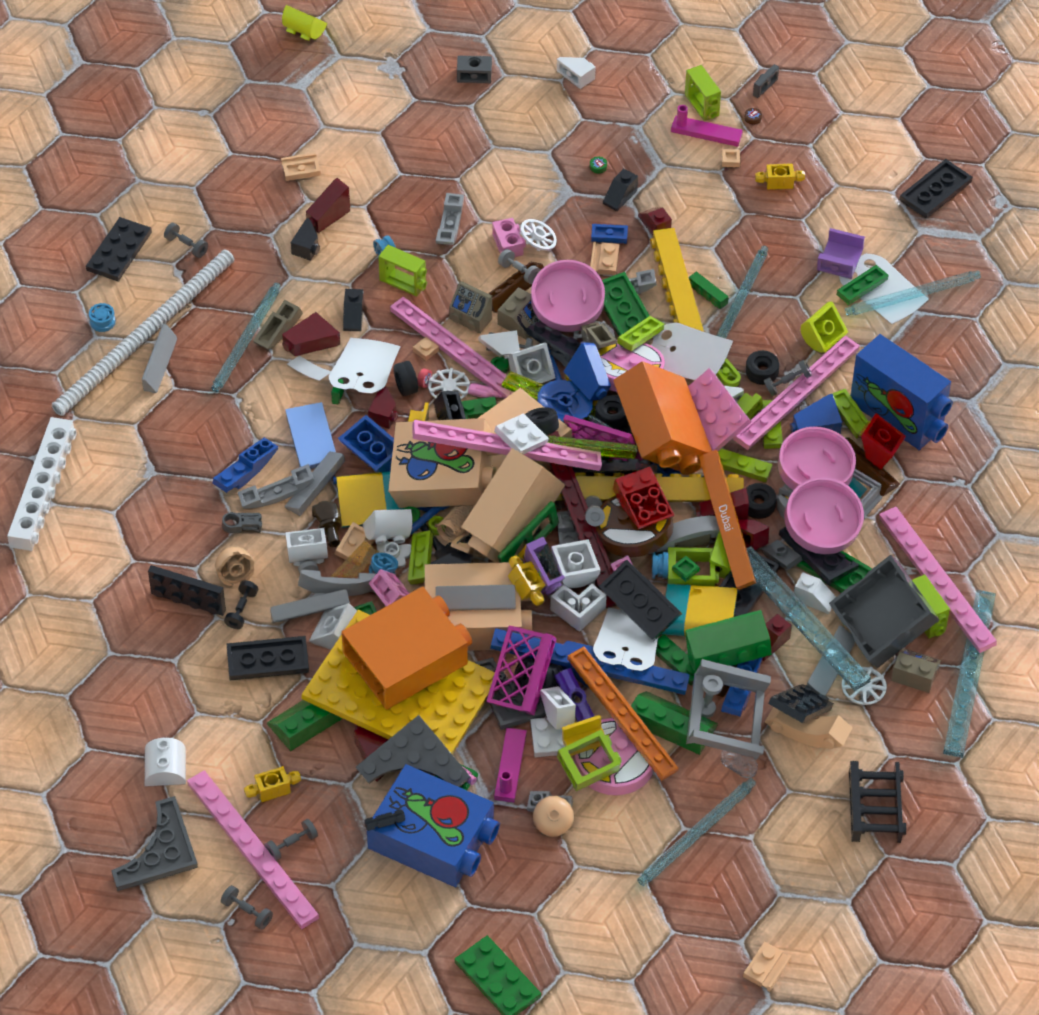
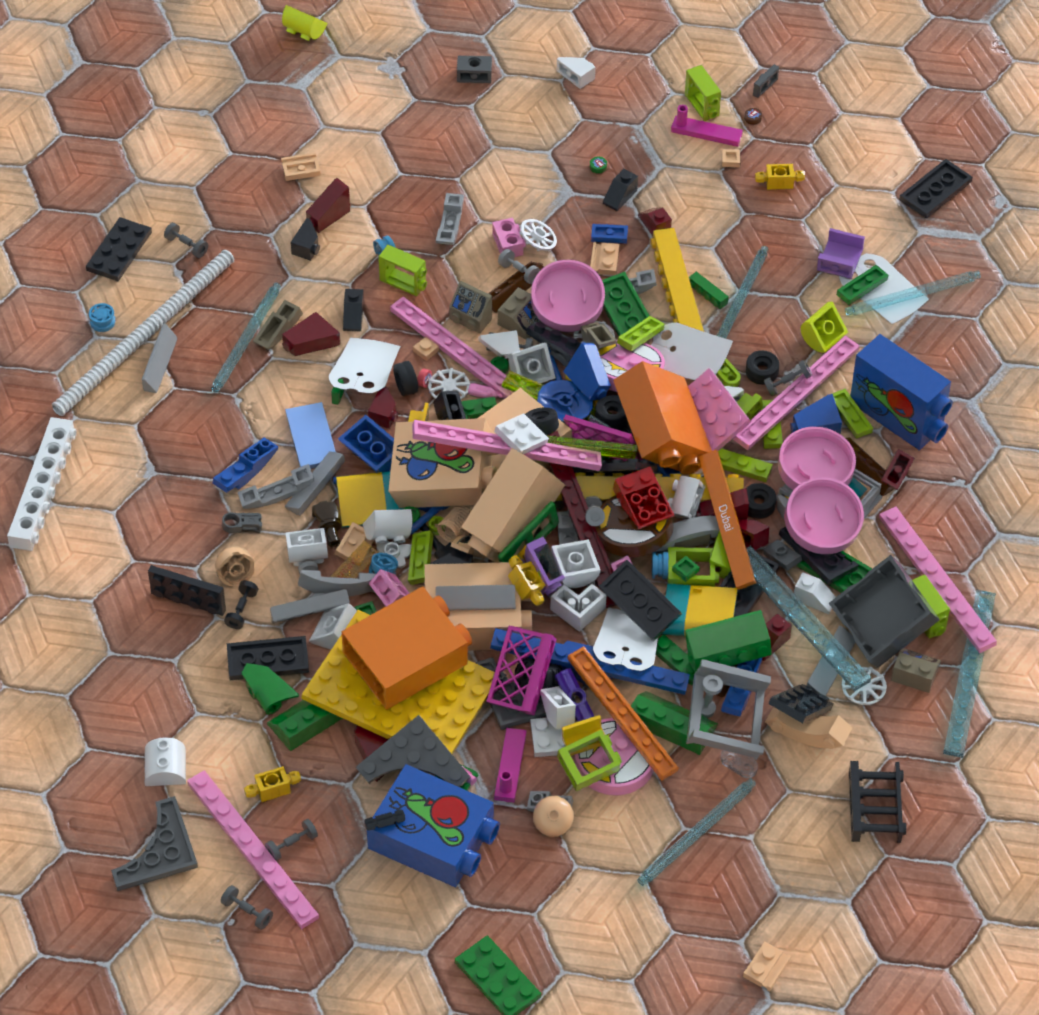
white sticker [287,355,331,381] -> none
red slope [858,413,906,469] -> none
none -> green panel [242,663,299,715]
none -> white brick [668,476,705,520]
none -> dark red slope [881,449,915,490]

